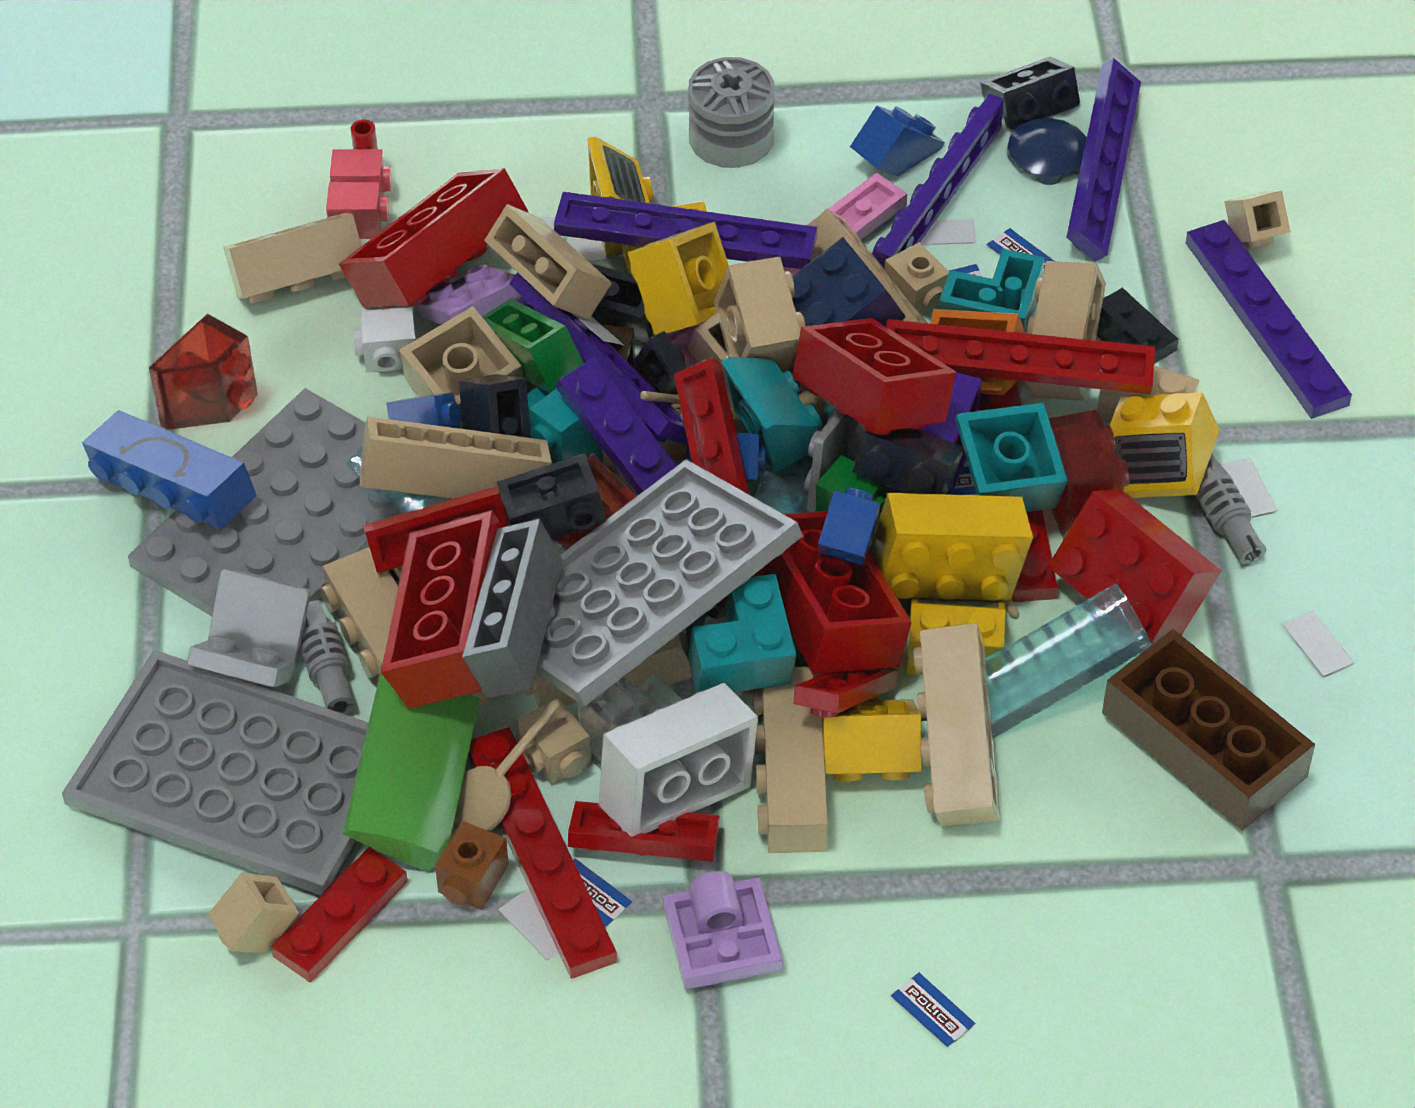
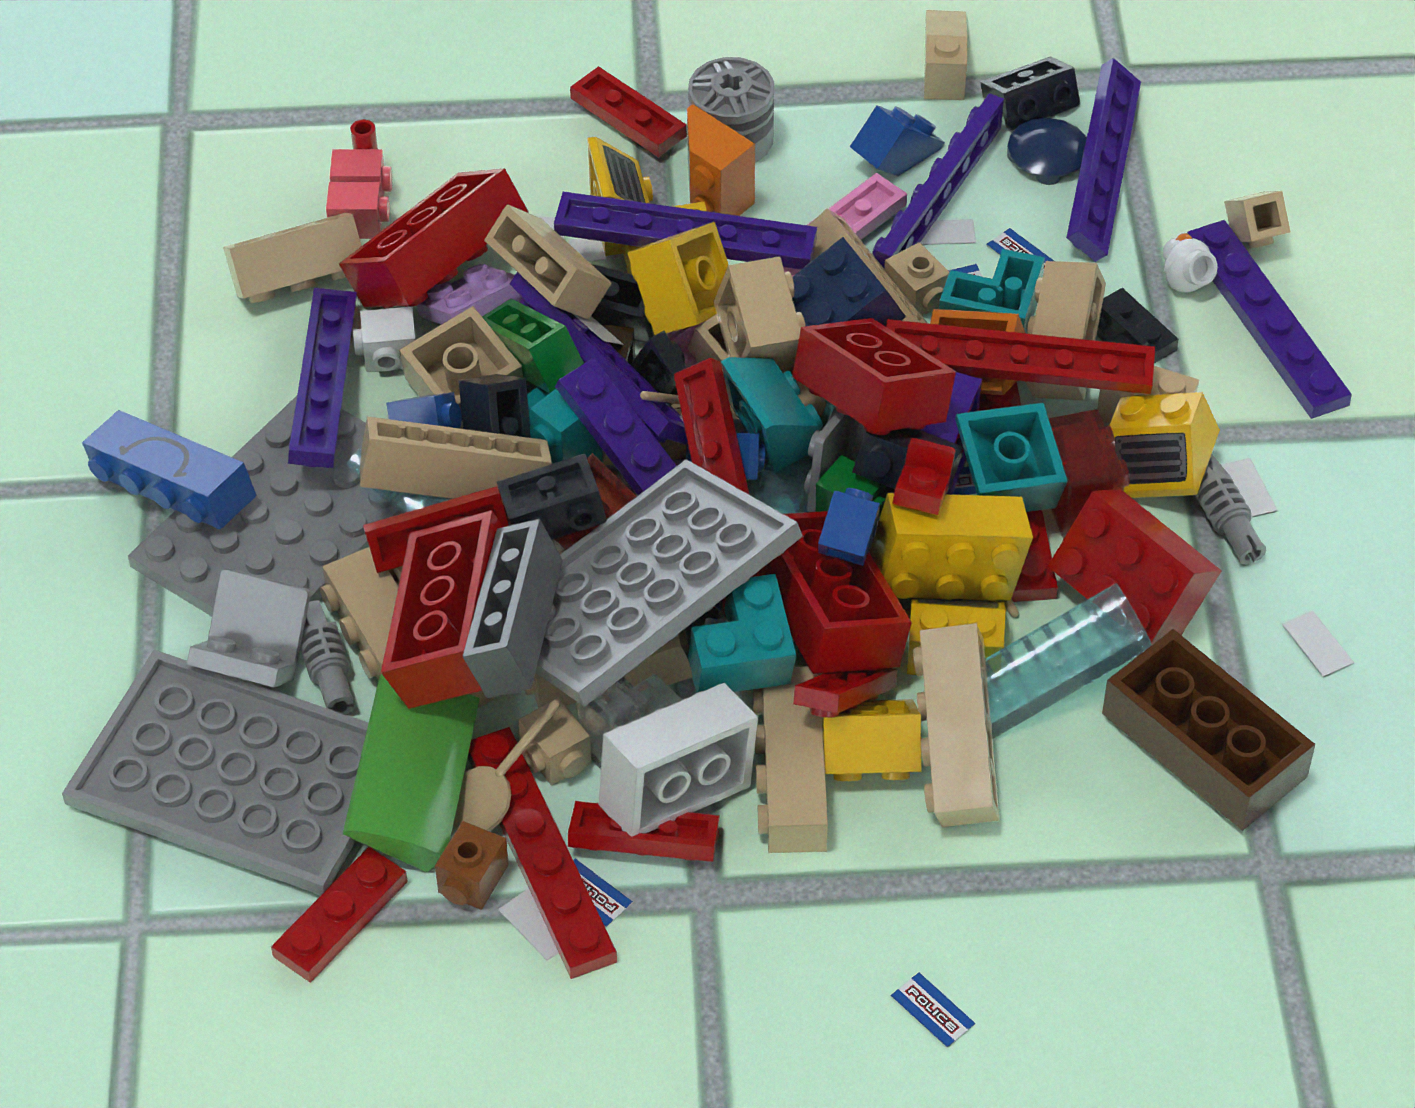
clear red slope [149,313,258,430] -> none
tan brick [208,873,299,954] -> none
lavender plate [663,871,783,990] -> none
none -> dark purple plate [288,288,357,468]
none -> red plate [570,66,687,158]
none -> orange slope [687,104,755,216]
none -> red bracket [892,438,956,515]
none -> tan slope [924,10,967,100]
none -> white animal [1163,233,1218,293]

